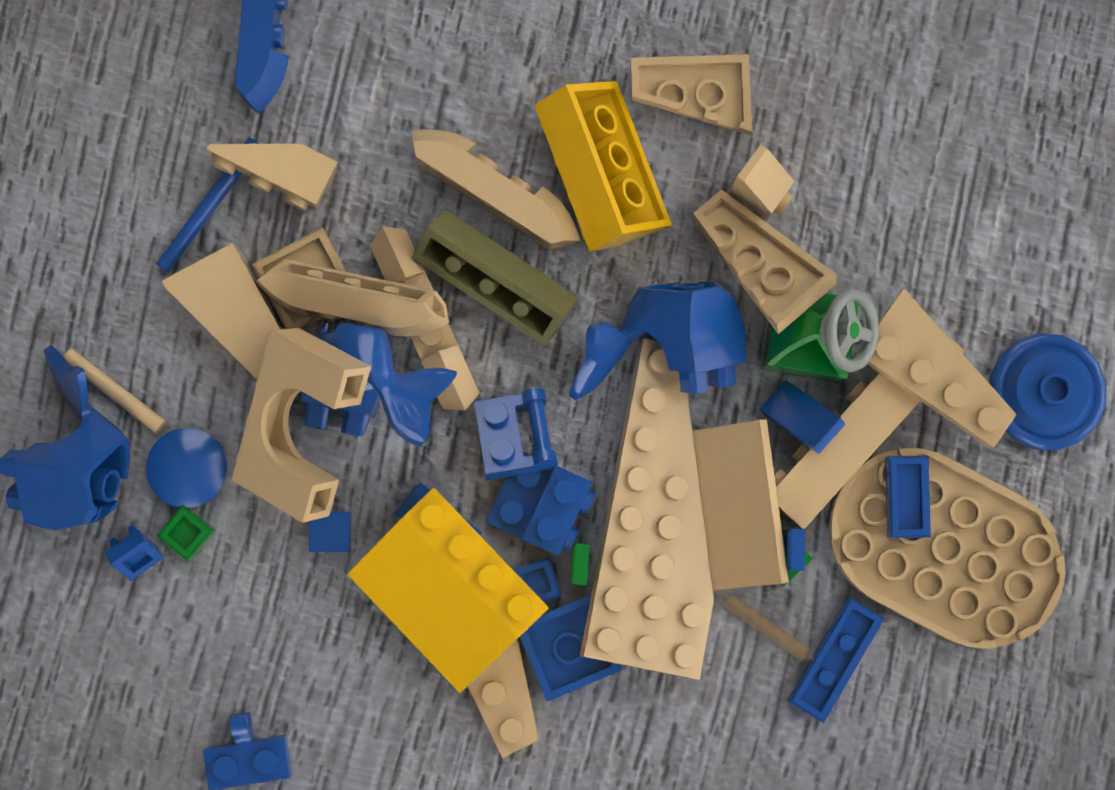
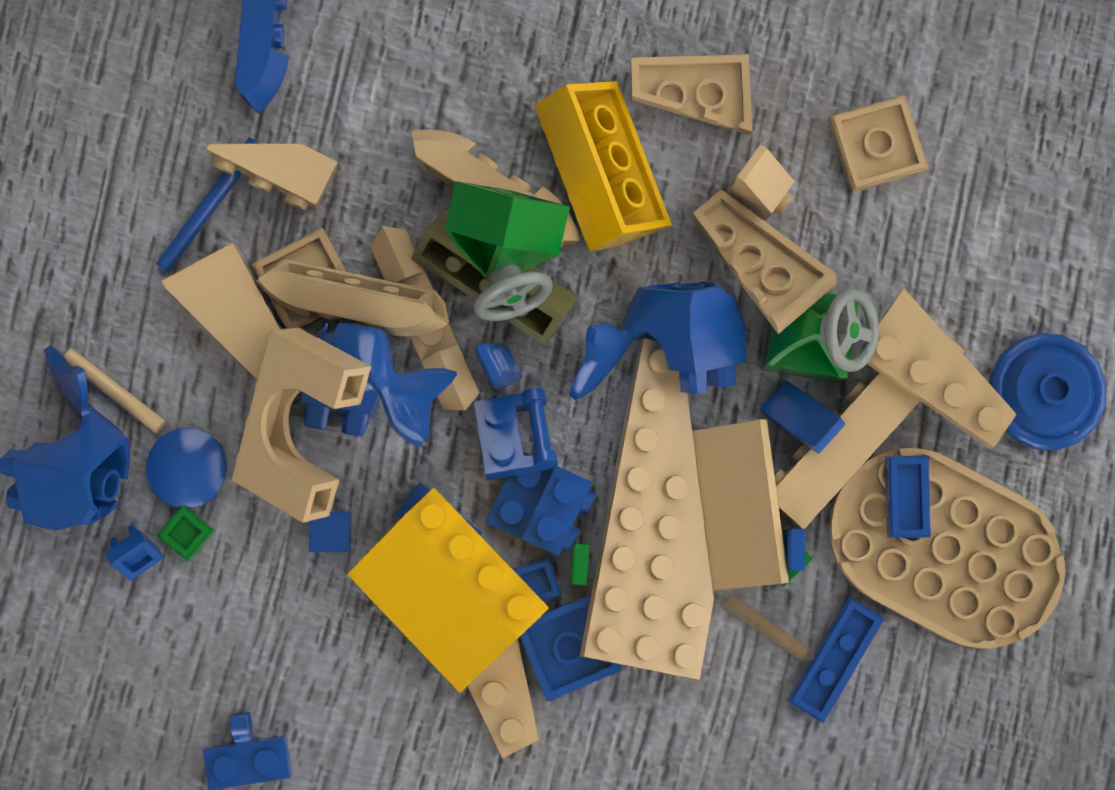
none -> green piece [445,181,570,321]
none -> blue slope [475,343,522,392]
none -> tan tile [828,95,929,193]

